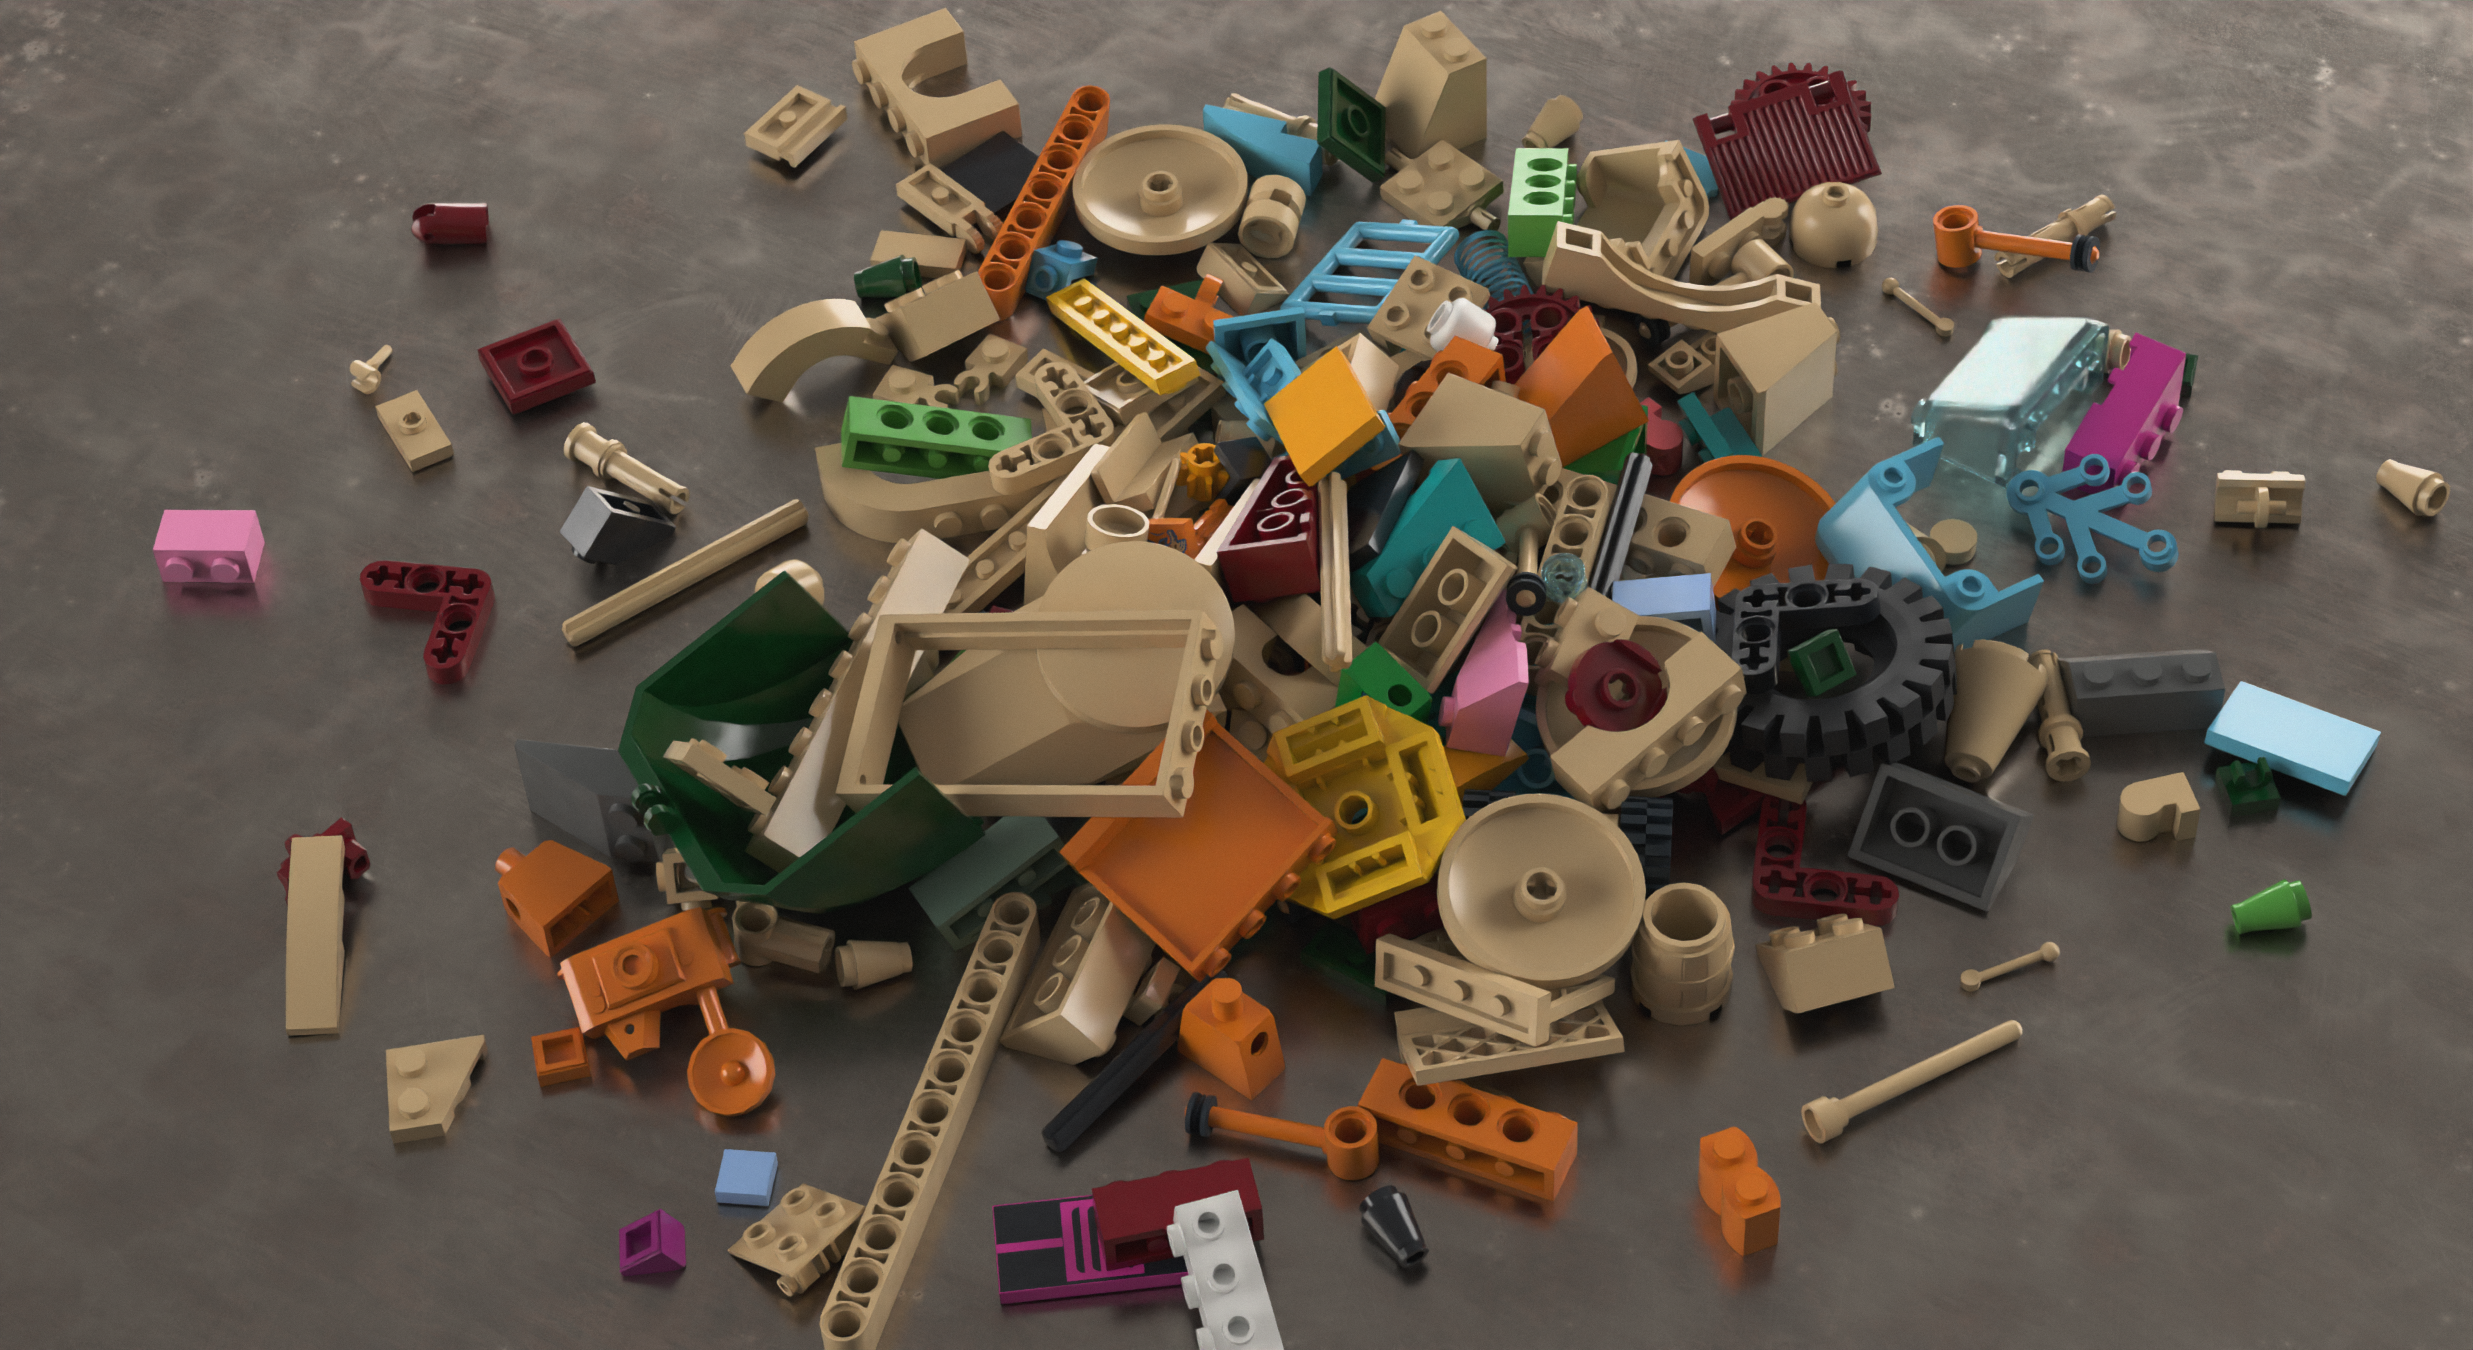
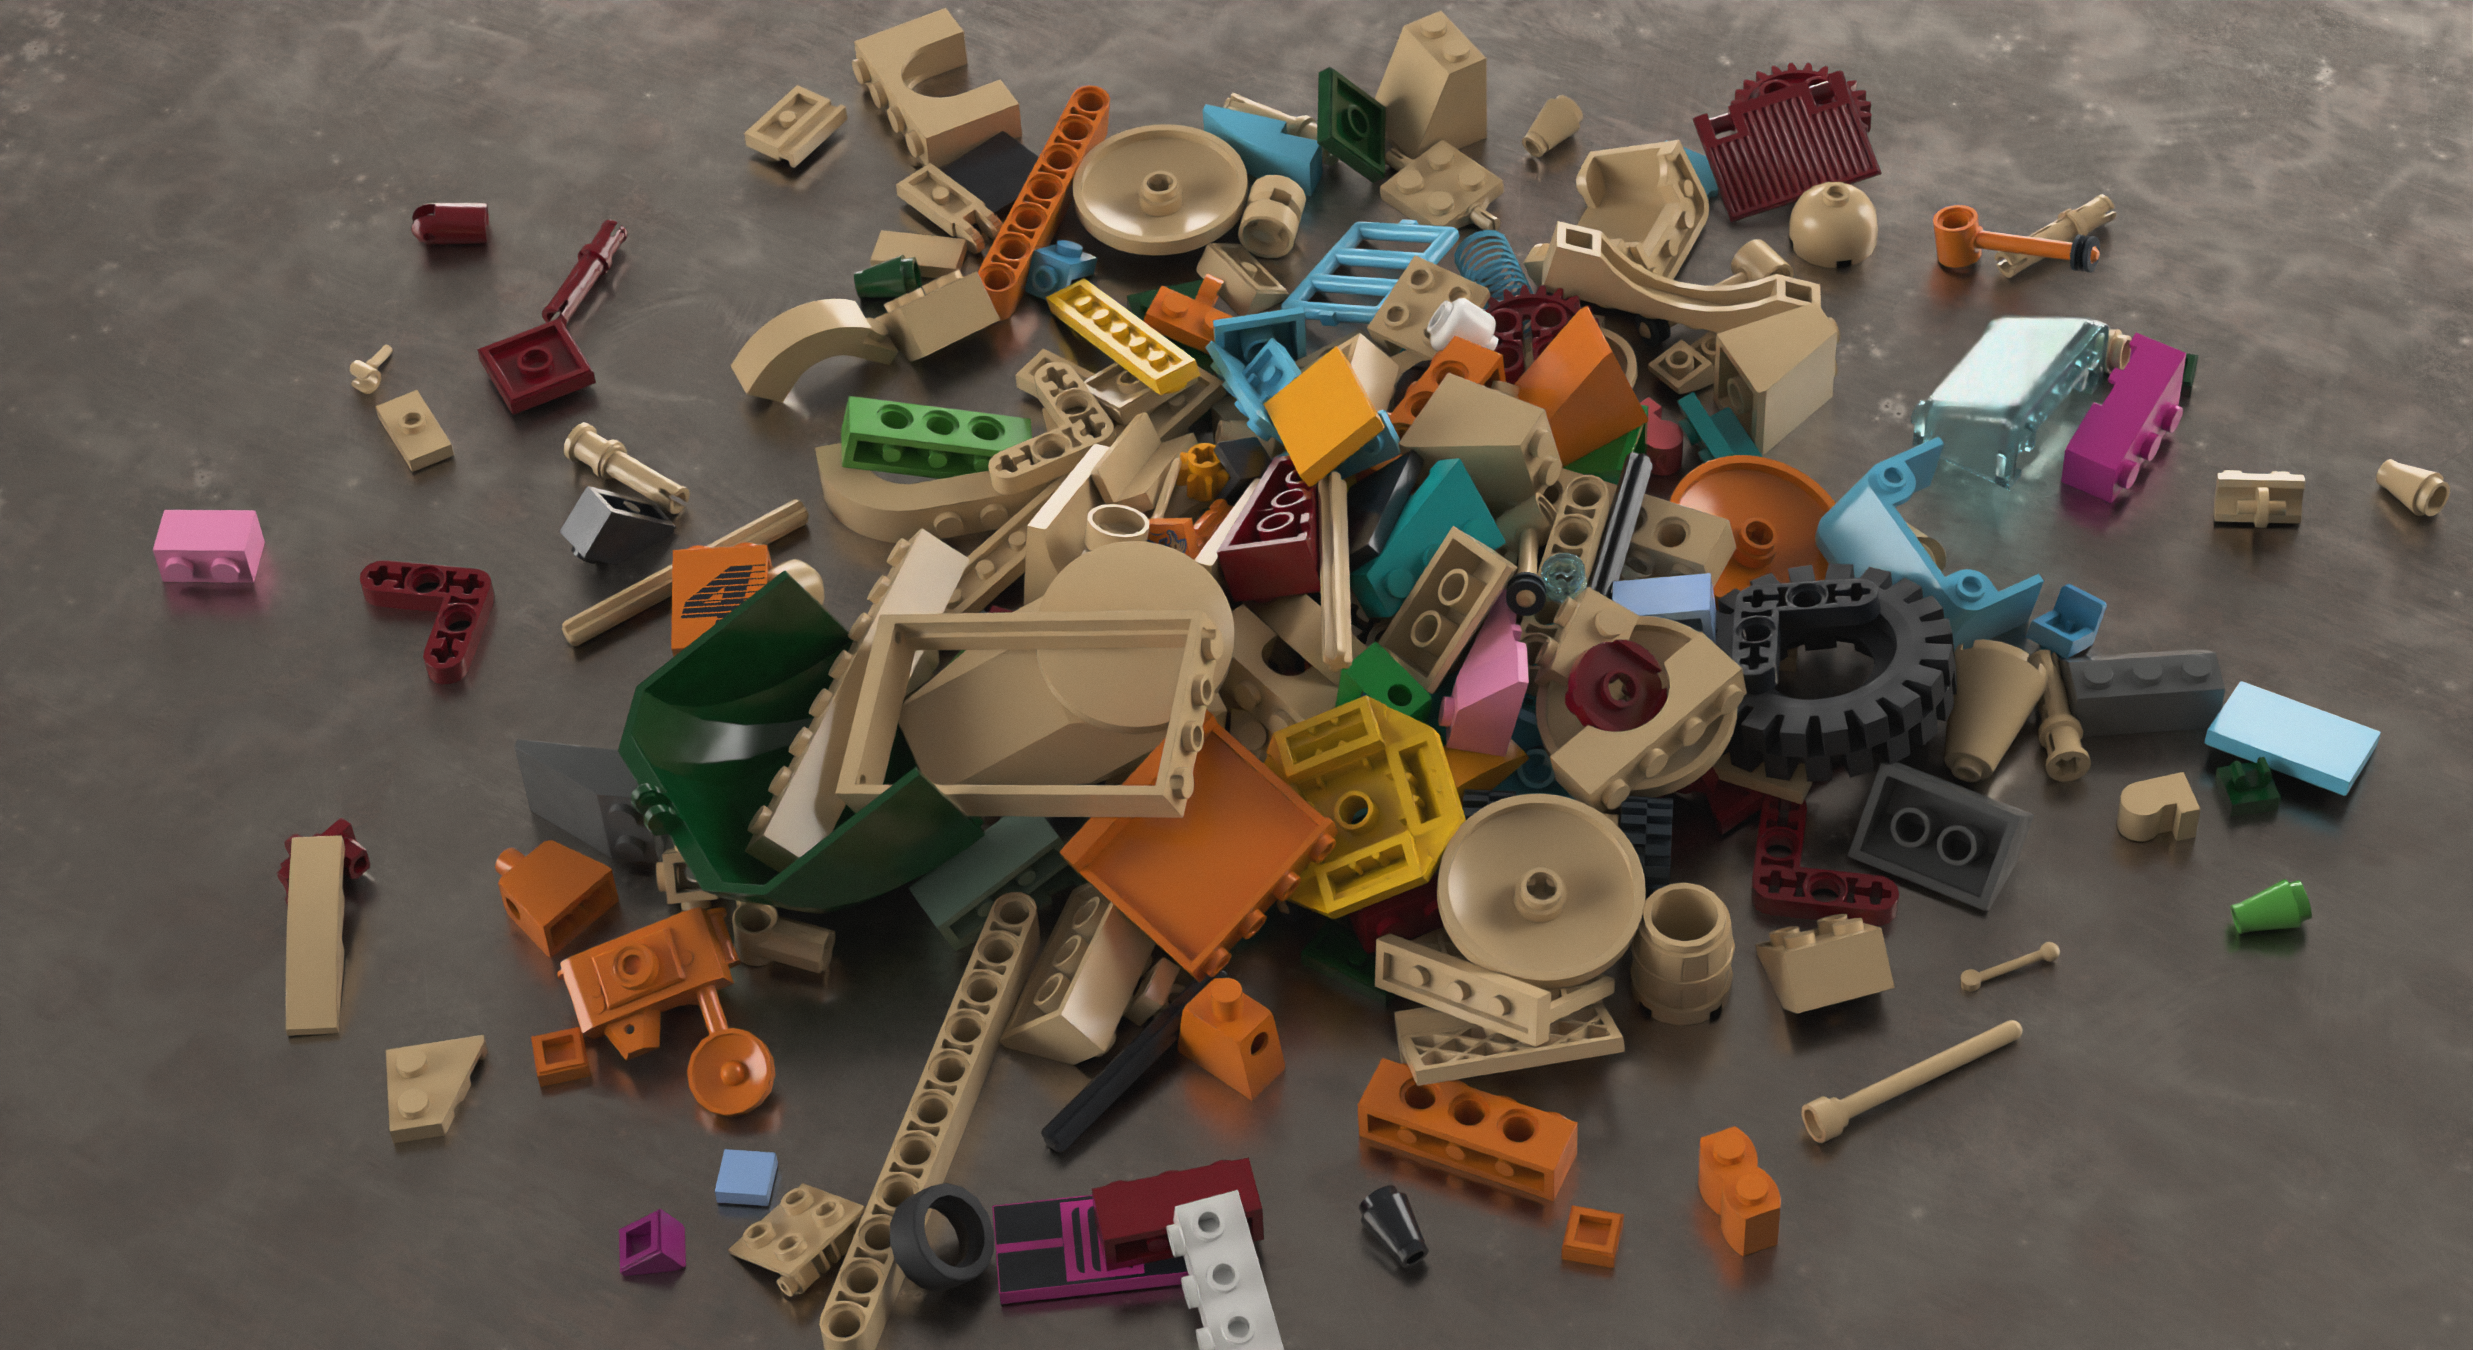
tan plate [663,738,777,815] -> none
tan cone [835,940,912,990] -> none
tan plate [873,365,959,408] -> none
tan plate [954,333,1028,406] -> none
orange piece [1185,1092,1380,1180] -> none
bright green brick [1508,148,1577,257] -> none
tan hinge [1689,197,1789,286] -> none
dark green tile [1788,629,1857,696] -> none
tan hinge [1882,277,1954,337] -> none
tan tile [1930,519,1977,565] -> none
medium azure plant [2007,454,2179,584] -> none
none -> dark red pin [542,219,628,327]
none -> orange panel [671,543,773,657]
none -> black tyre [890,1183,994,1292]
none -> orange tile [1561,1205,1624,1268]
none -> dark azure bracket [2026,584,2107,659]

